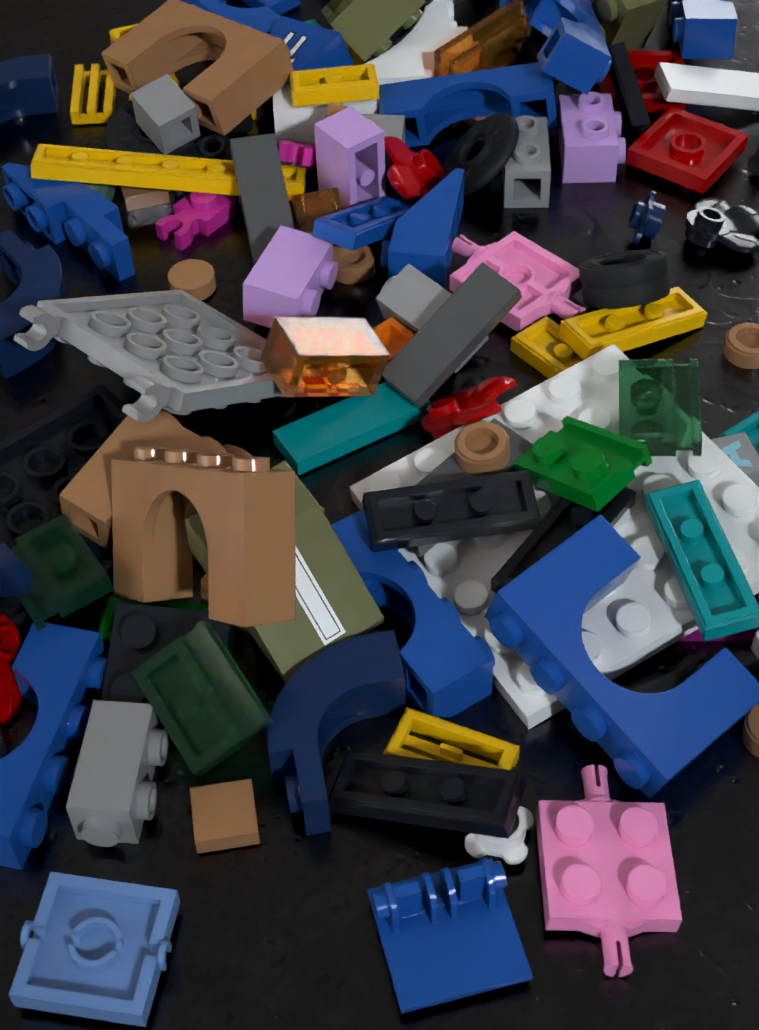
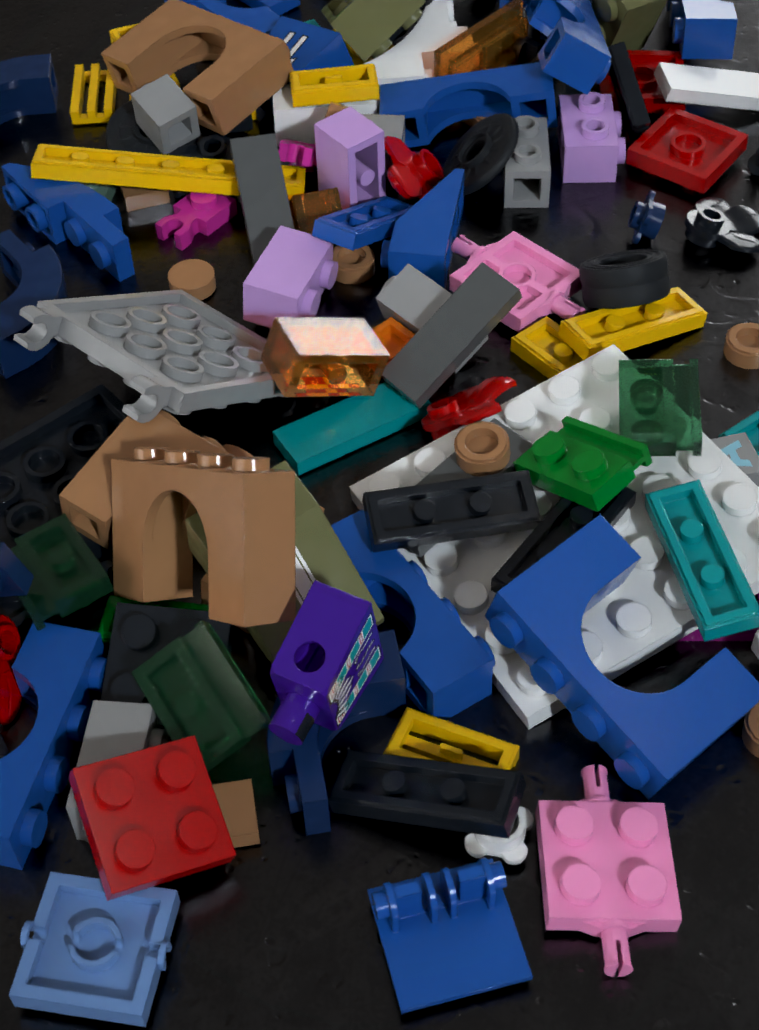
none -> red plate [68,735,236,901]
none -> dark purple torso [268,580,384,745]

